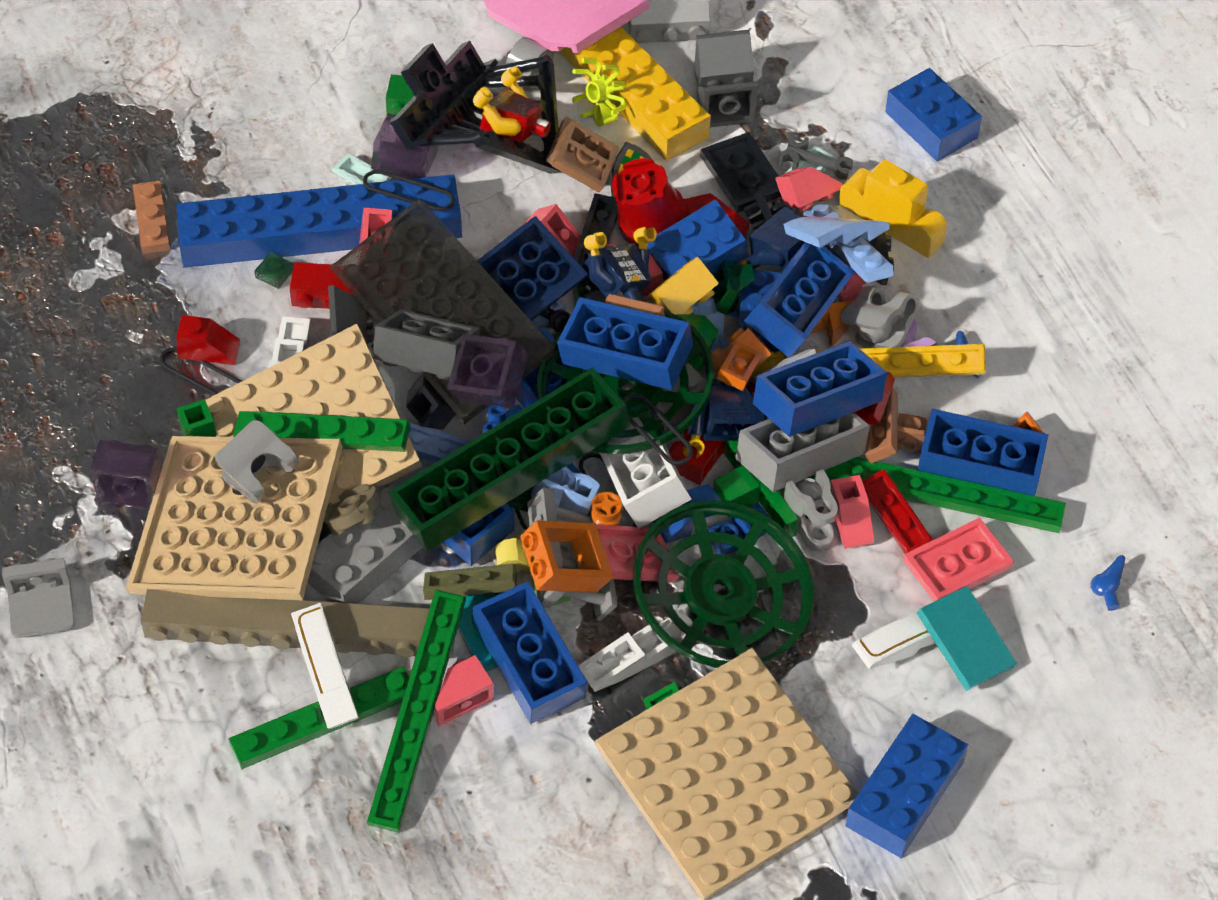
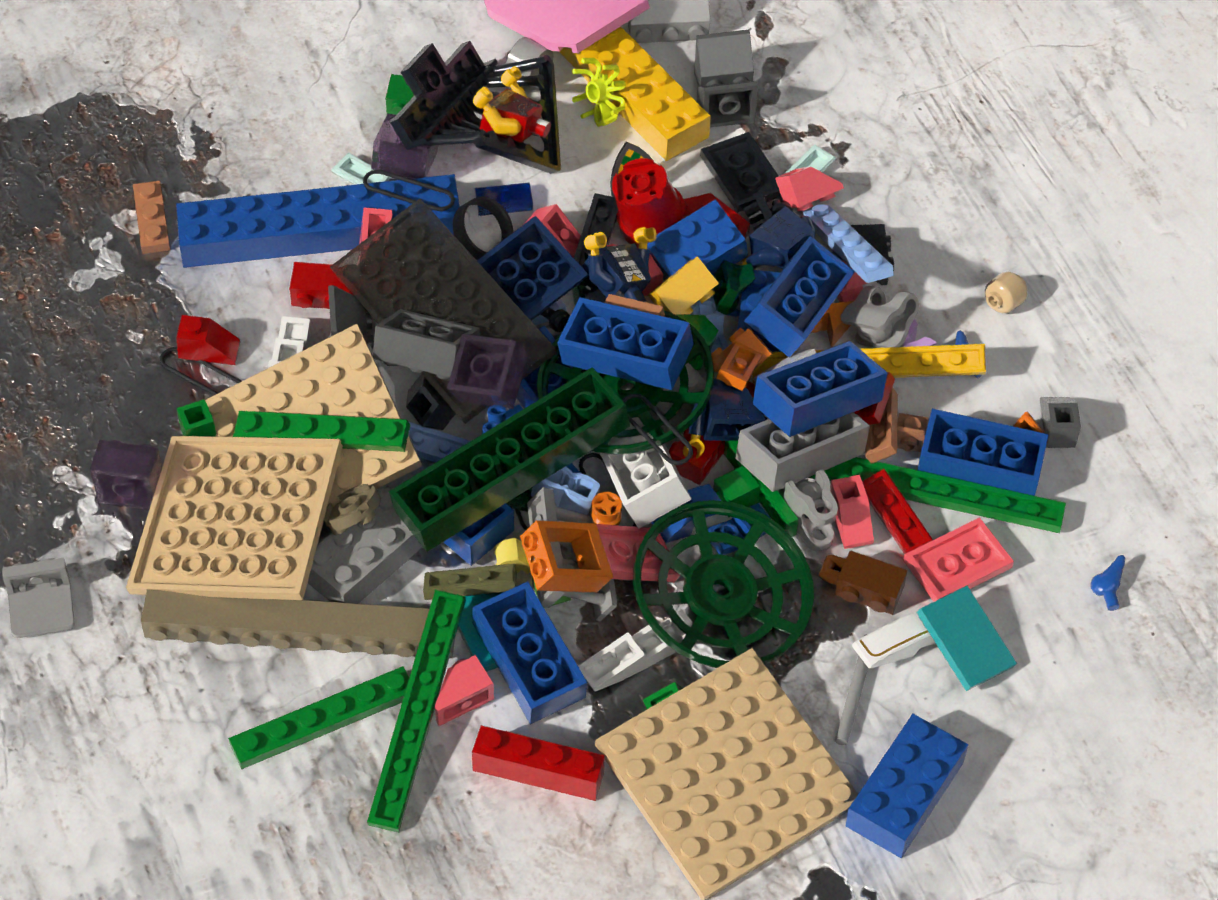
light grey piece [215,420,299,504] -> none
clear green plate [254,252,294,289] -> none
white slope [291,603,359,729] -> none
medium nougat bracket [546,116,619,193] -> none
dark grey bar [778,133,853,180] -> none
light blue slope [783,216,890,248] -> none
yellow brick [838,159,947,258] -> none
blue brick [885,67,982,161] -> none
none -> black tyre [453,197,513,260]
none -> red brick [472,725,605,801]
none -> clear blue plate [475,182,533,216]
none -> reddish brown brick [819,550,908,615]
none -> light grey bar [835,634,868,745]
none -> tan head [985,272,1027,314]
none -> dark grey slope [1040,397,1081,448]

